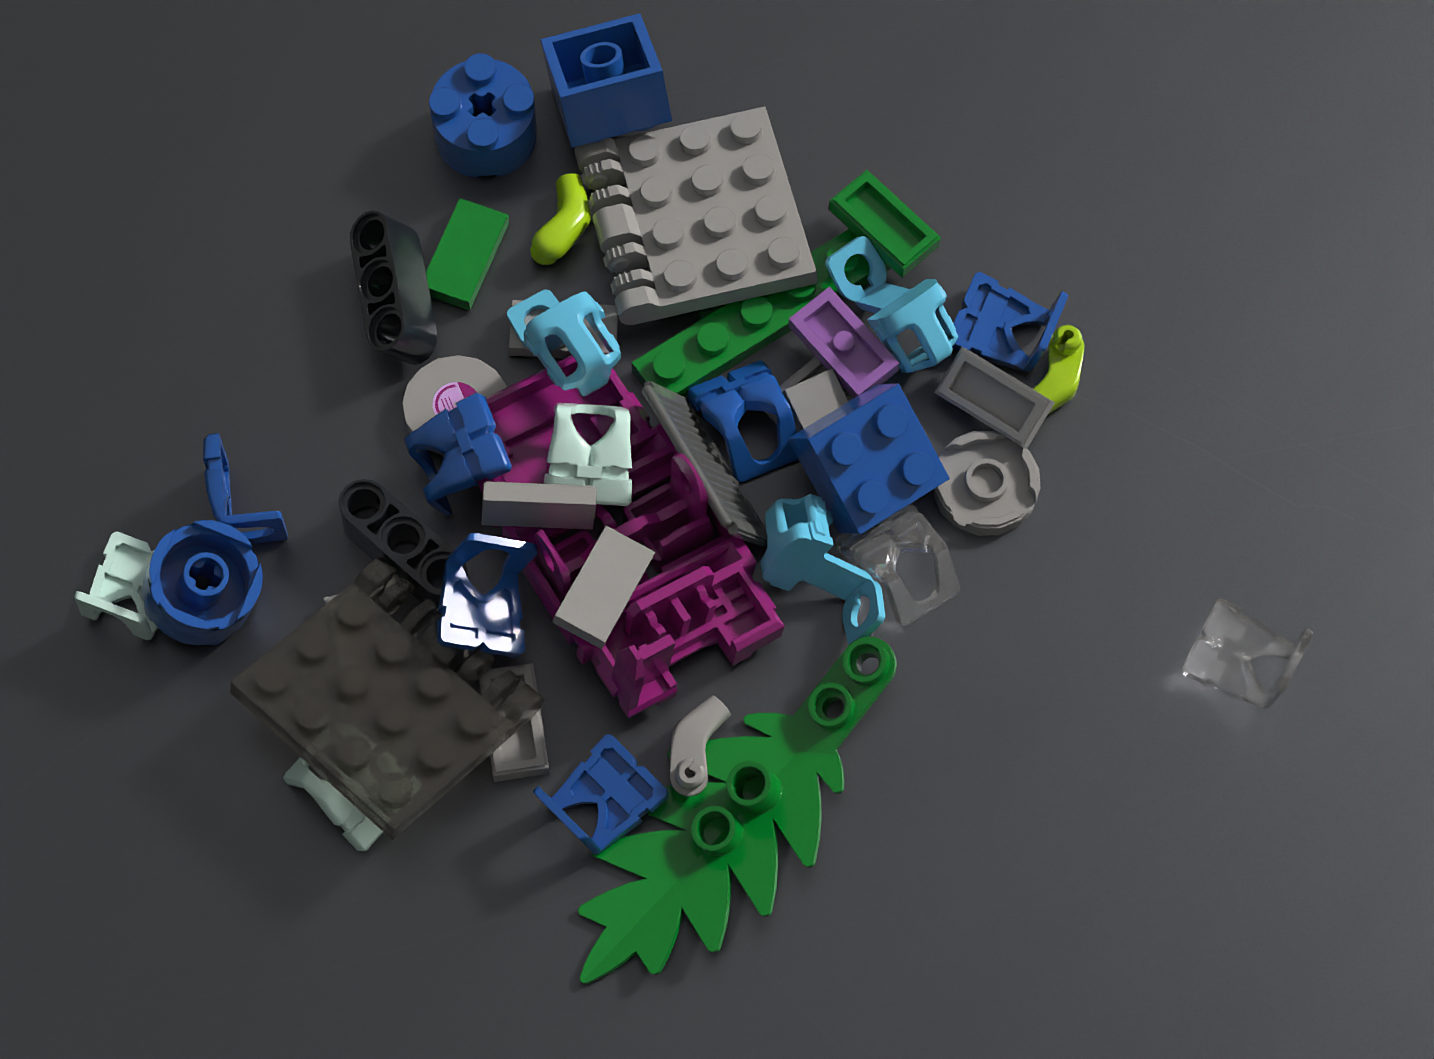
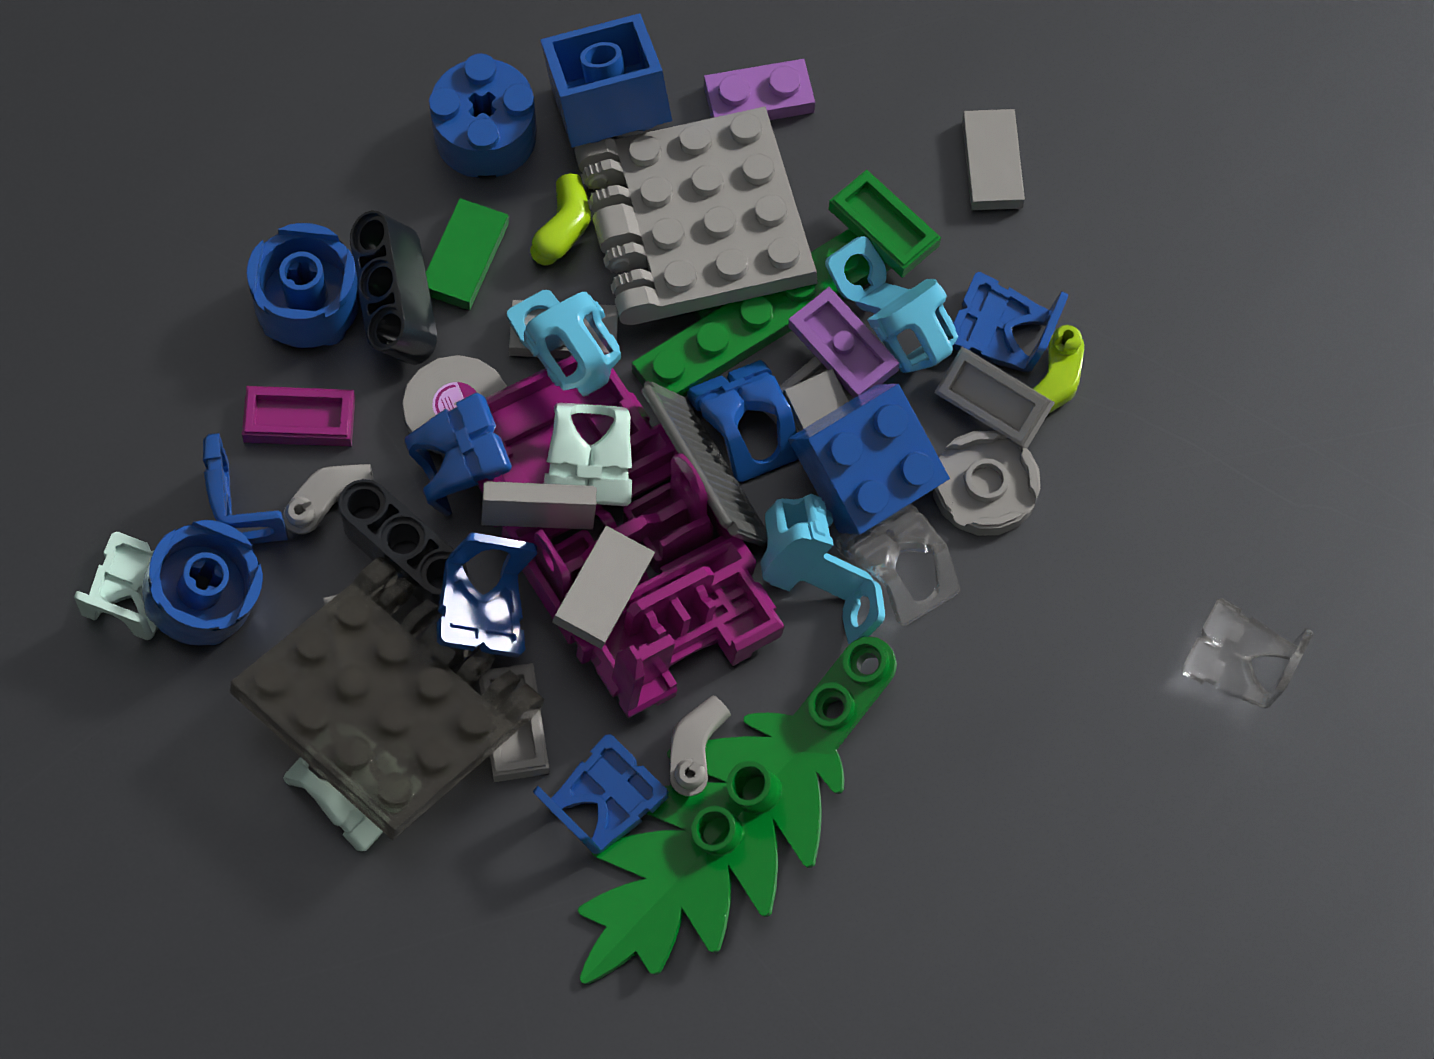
none -> magenta tile [242,386,356,447]
none -> blue brick [247,223,360,348]
none -> light grey arm [283,464,374,534]
none -> medium lavender plate [704,59,815,120]
none -> light grey tile [962,109,1025,210]

